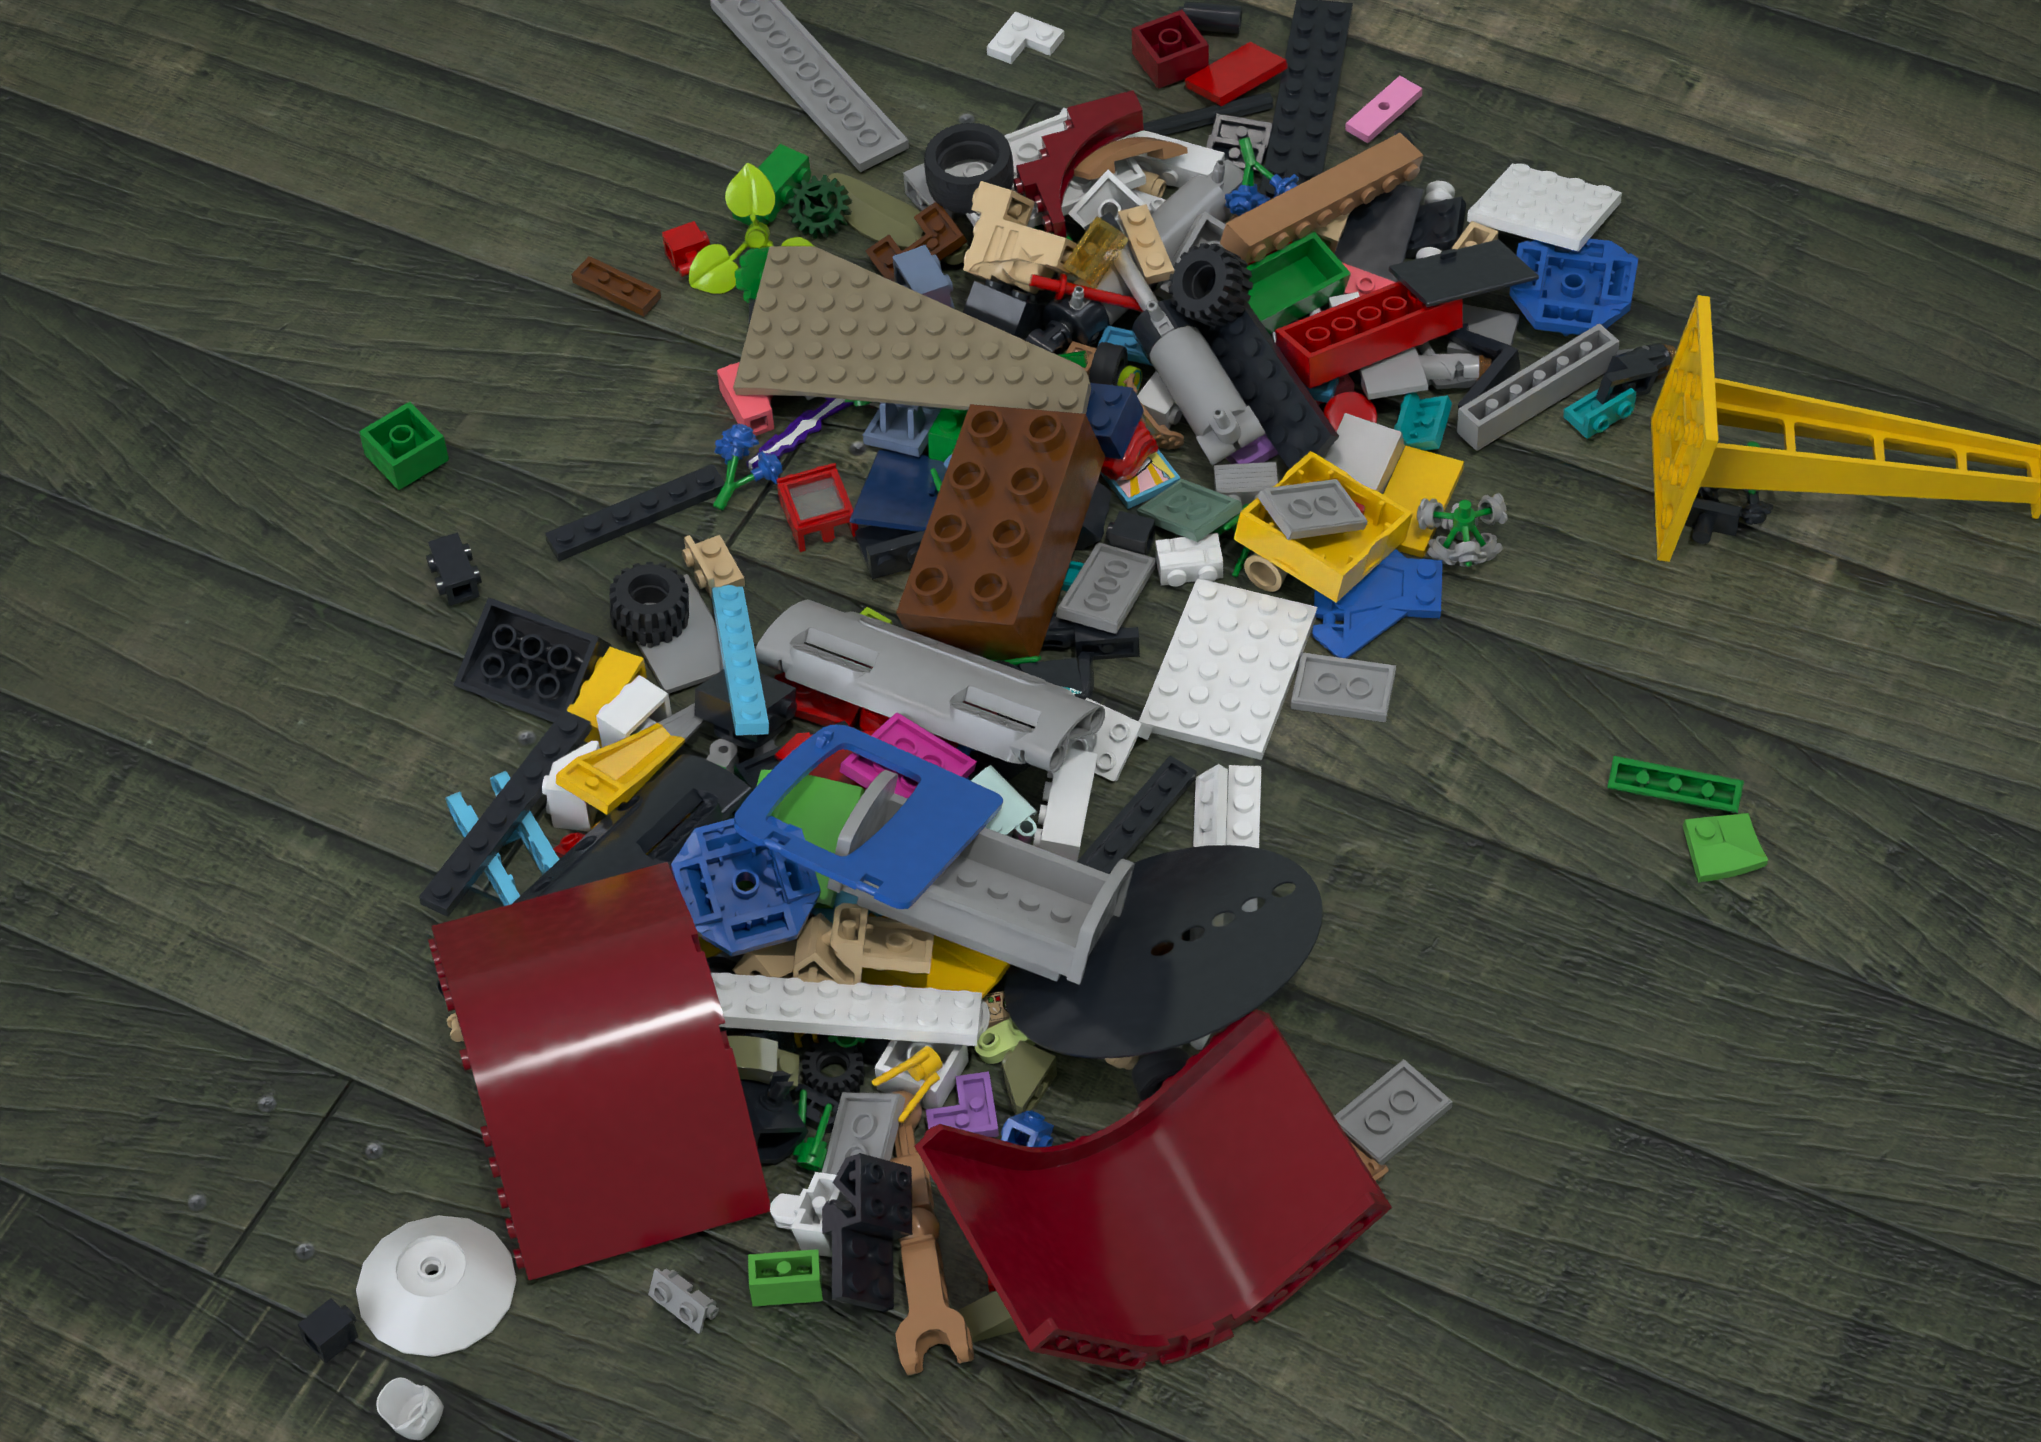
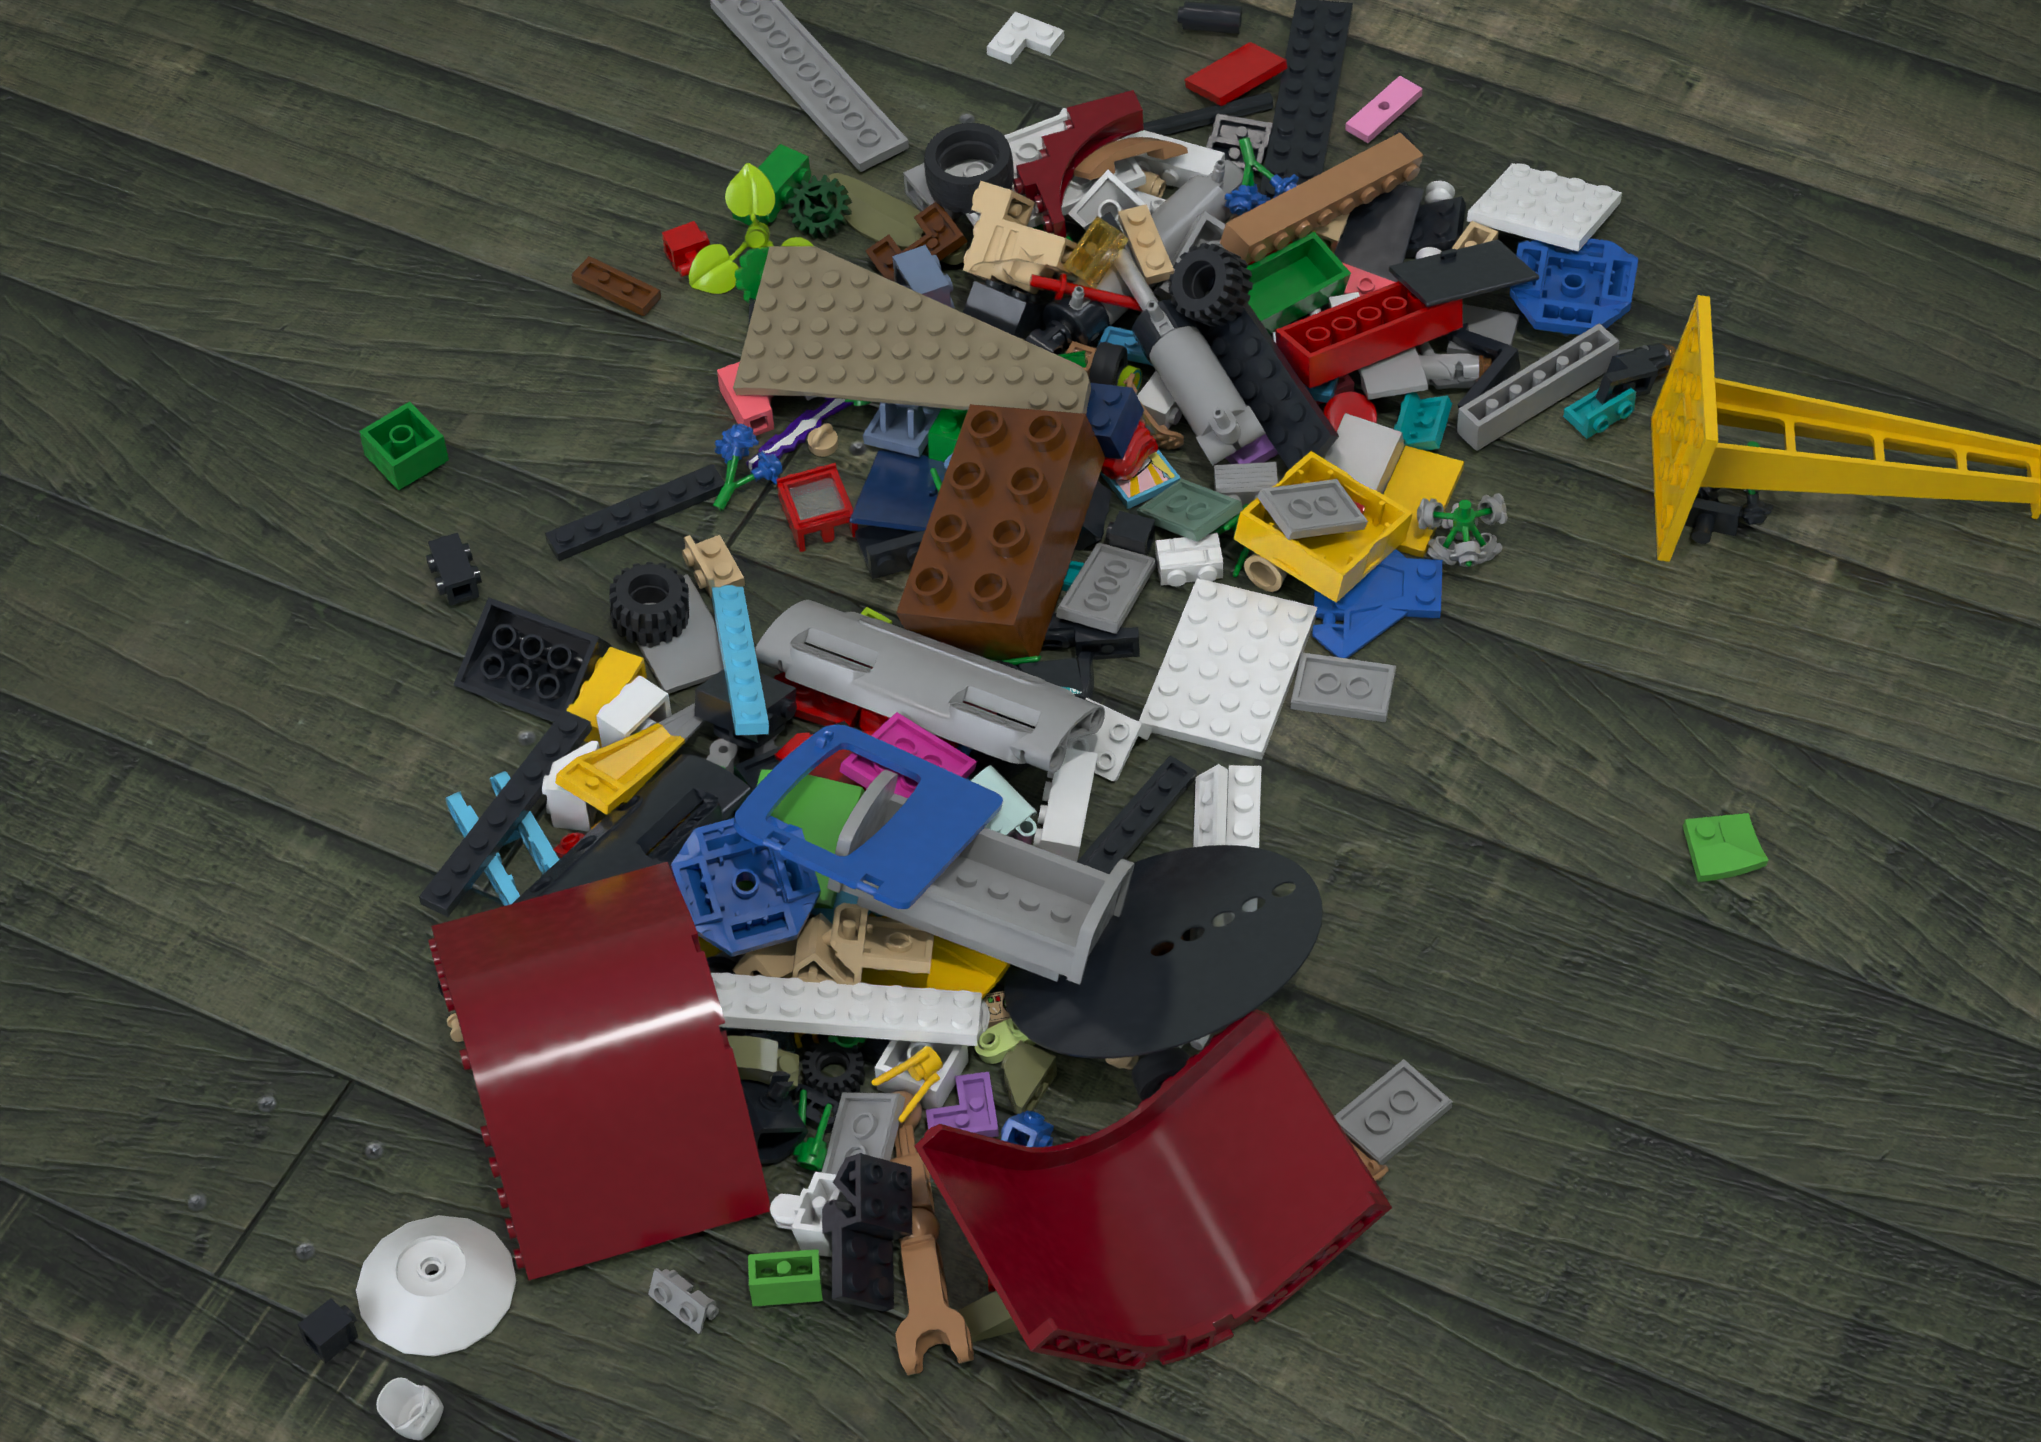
dark red brick [1131,10,1209,89] -> none
green brick [1607,756,1744,814] -> none
none -> tan tile [807,423,838,457]

